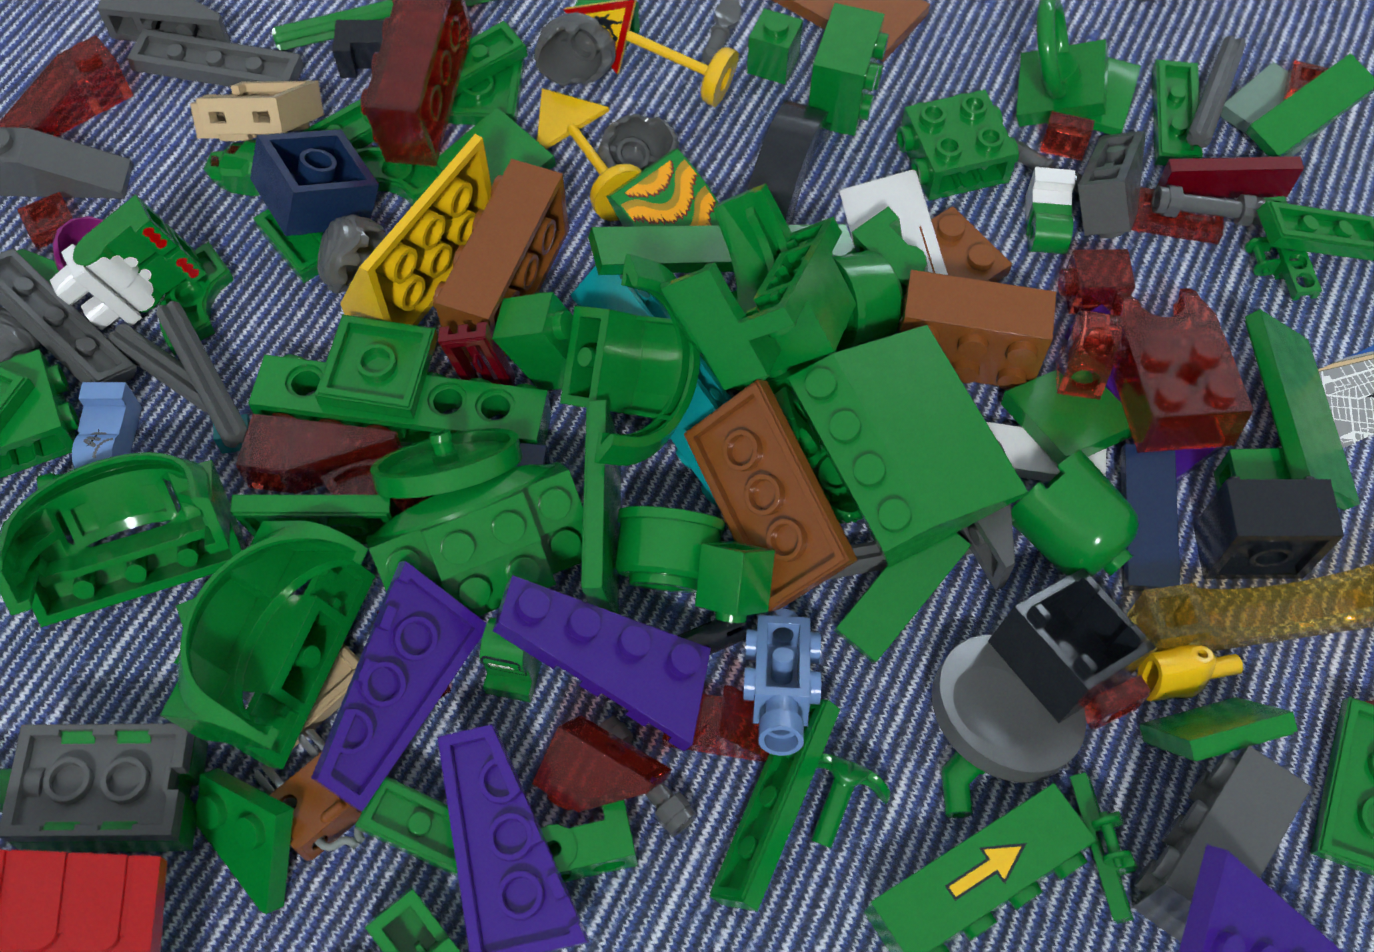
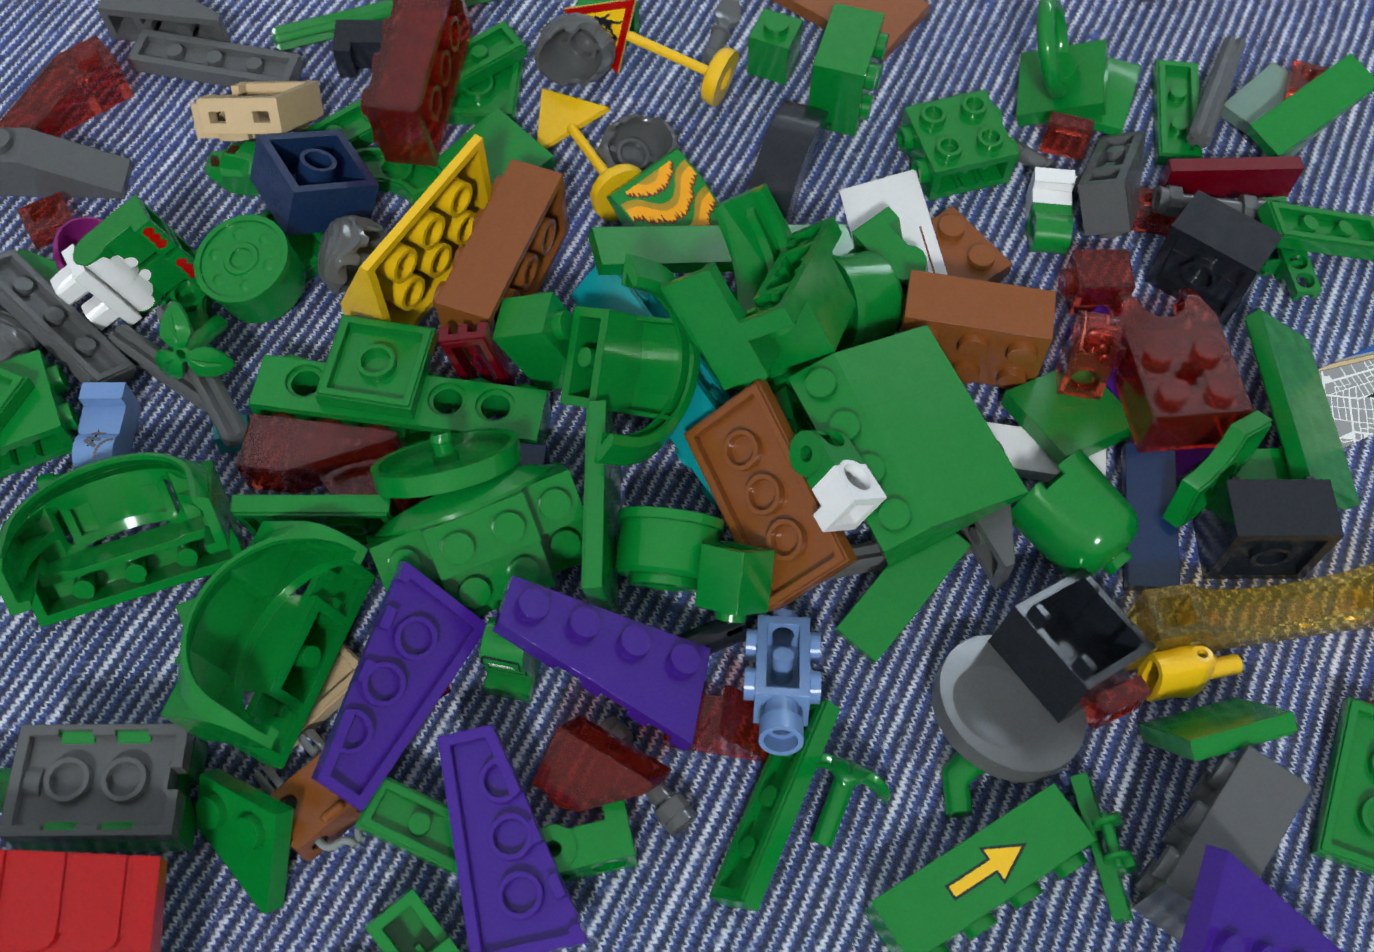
none -> green plant [155,301,236,380]
none -> green wheel [194,215,307,323]
none -> leg [789,429,887,532]
none -> black container [1145,190,1283,326]
none -> green tile [1162,410,1273,528]

